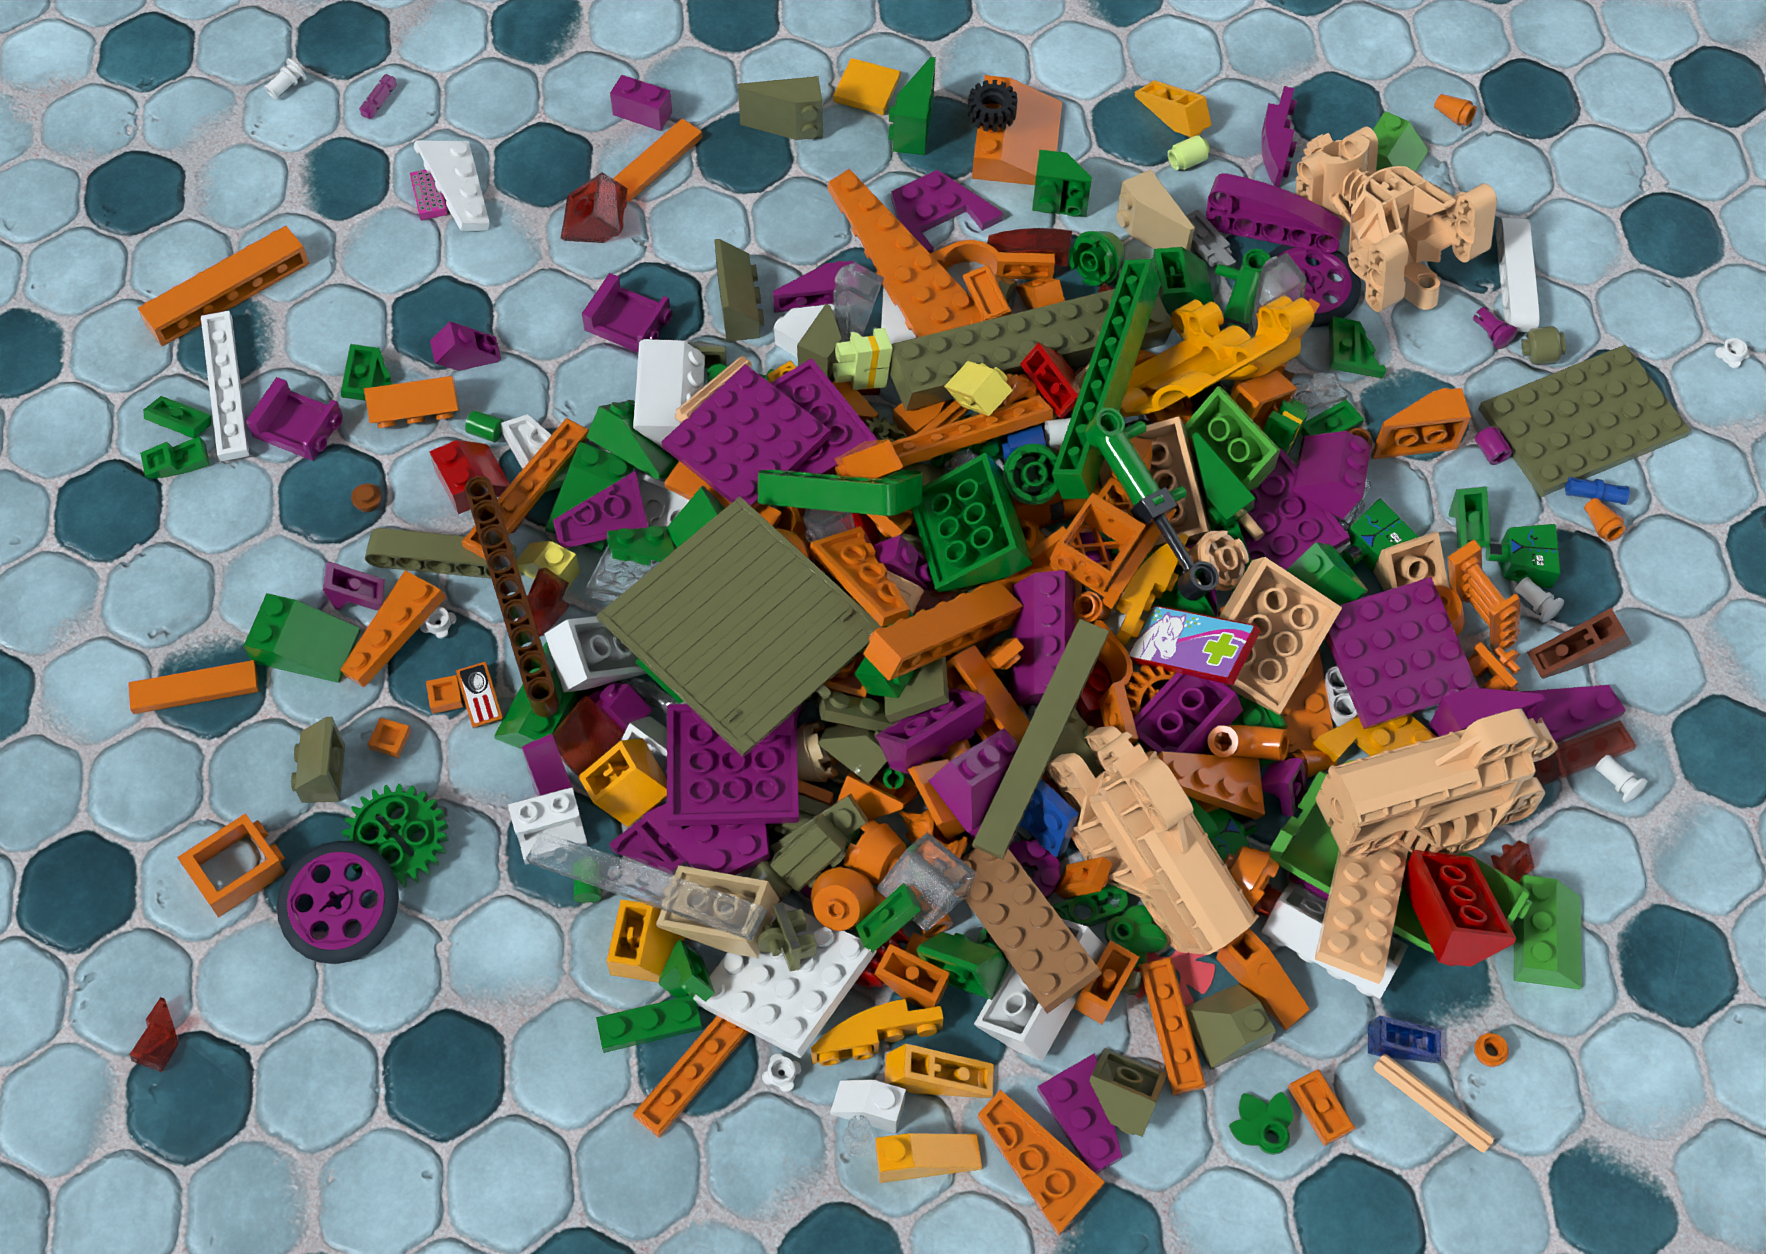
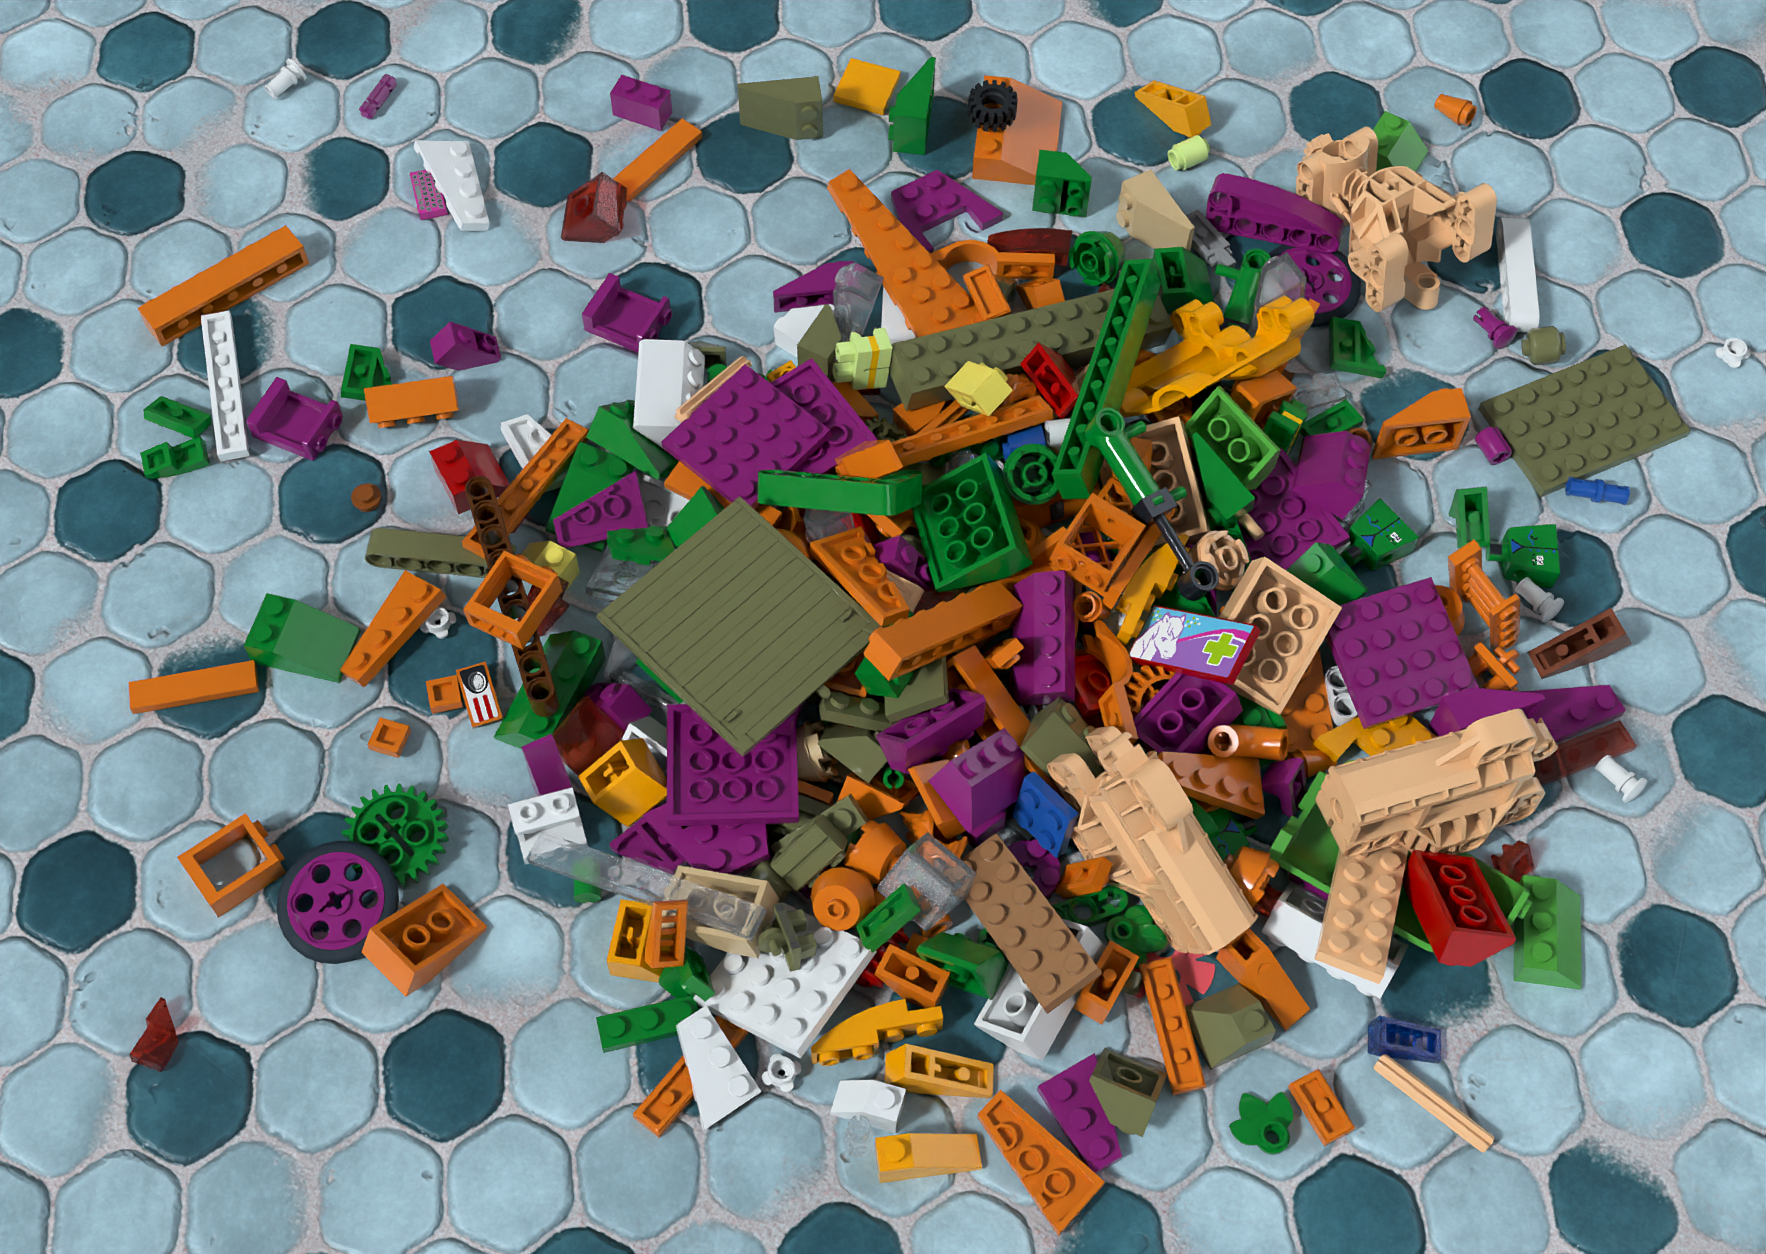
olive slope [291,717,345,803] -> none
magenta slope [323,561,385,611] -> none
green piece [465,410,504,443] -> none
white slope [544,616,646,692] -> none
olive slope [714,239,764,342] -> none
olive tile [972,619,1109,860] -> none
magenta slope [1261,86,1297,188] -> none
light nougat slope [1373,532,1449,591] -> none
orange plate [1474,1033,1509,1067] -> none
orange cone [1584,498,1626,542] -> none
none -> orange slope [362,884,487,997]
none -> orange window [463,551,563,649]
none -> orange slope [644,899,688,968]
none -> white wing [676,1006,761,1131]

